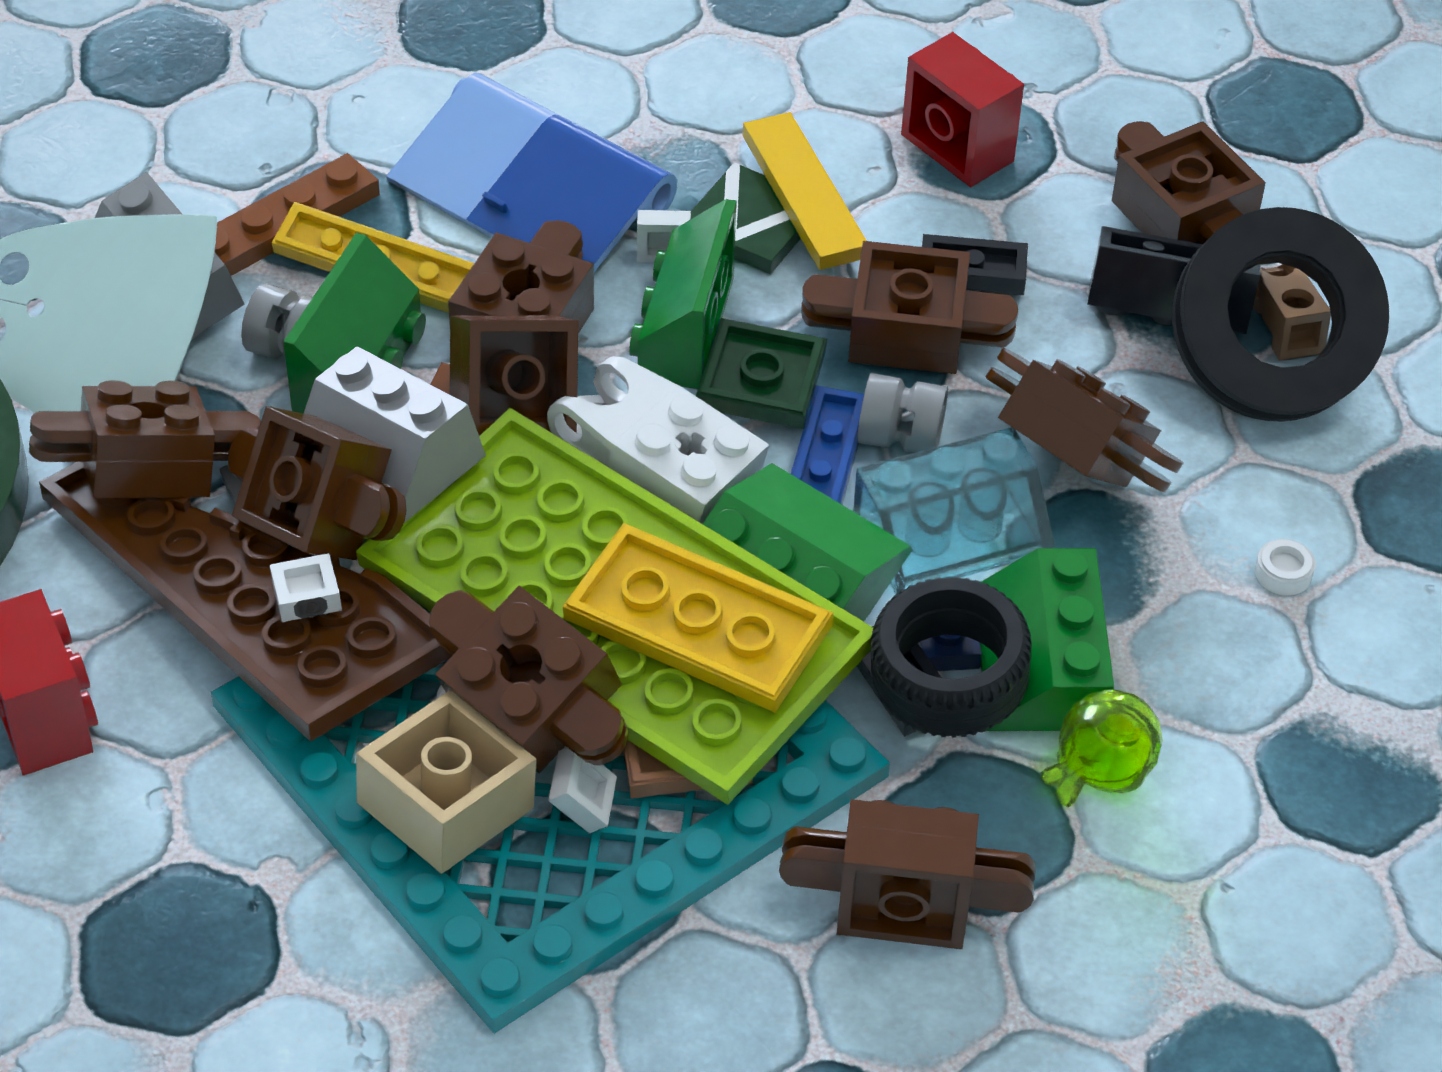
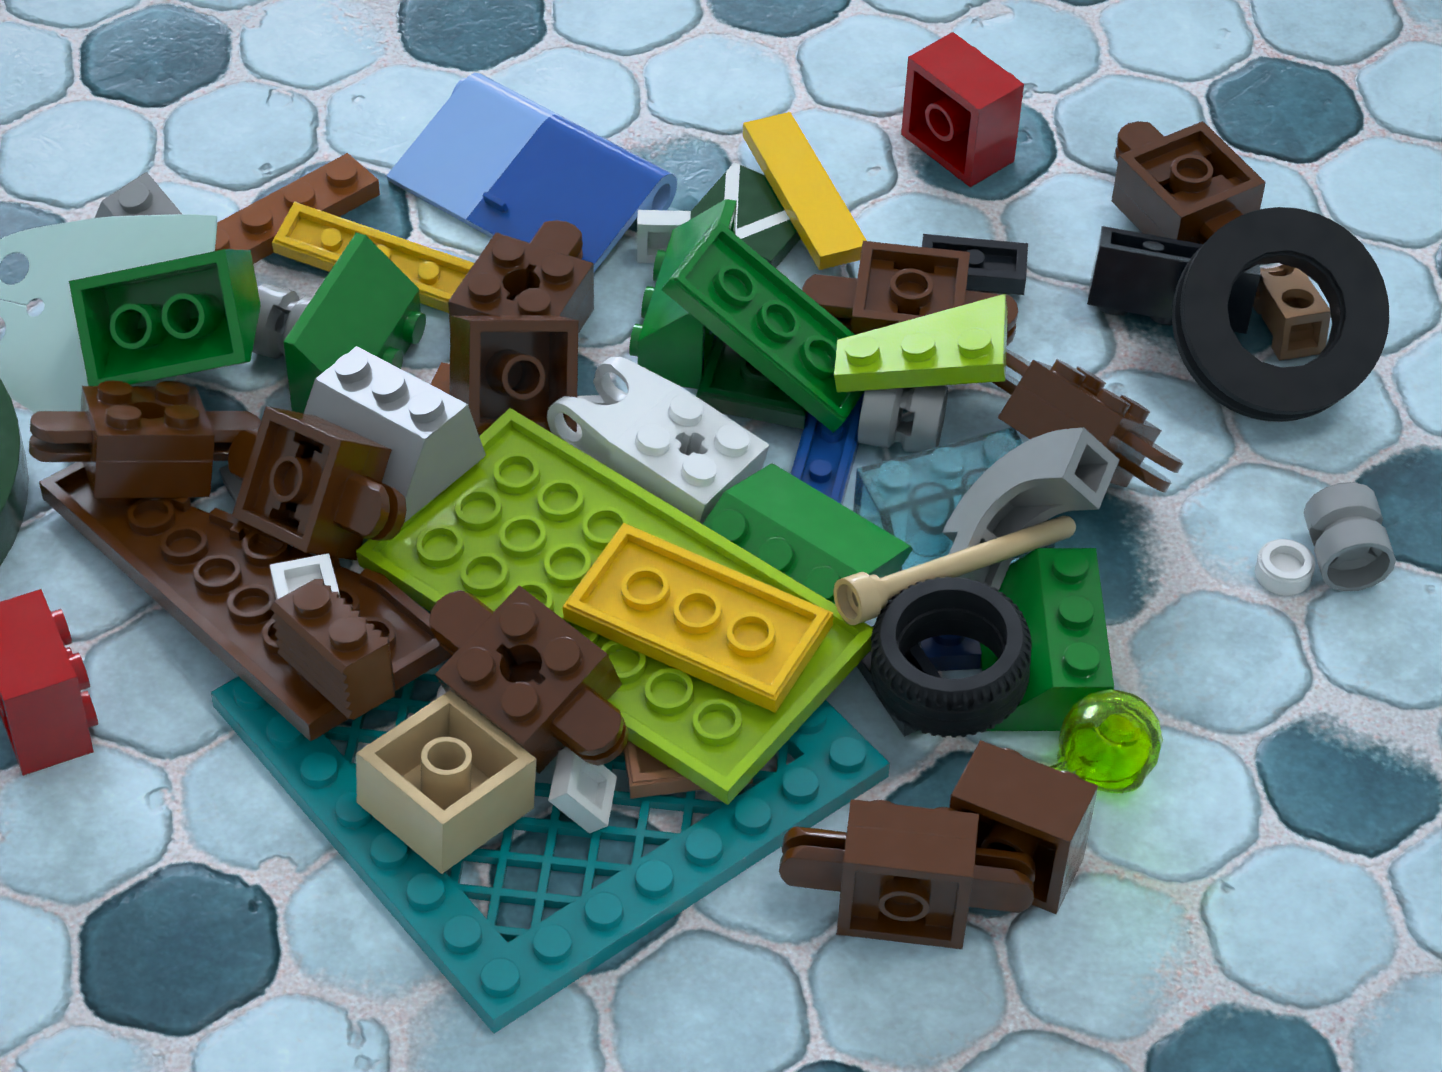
none -> green slope [69,249,261,386]
none -> reddish brown brick [270,579,396,720]
none -> green tile [661,219,864,433]
none -> lime wing [834,294,1008,392]
none -> tan piece [834,516,1076,625]
none -> light grey arch [942,427,1119,591]
none -> reddish brown brick [949,740,1098,915]
none -> light grey wheel [1303,482,1396,591]

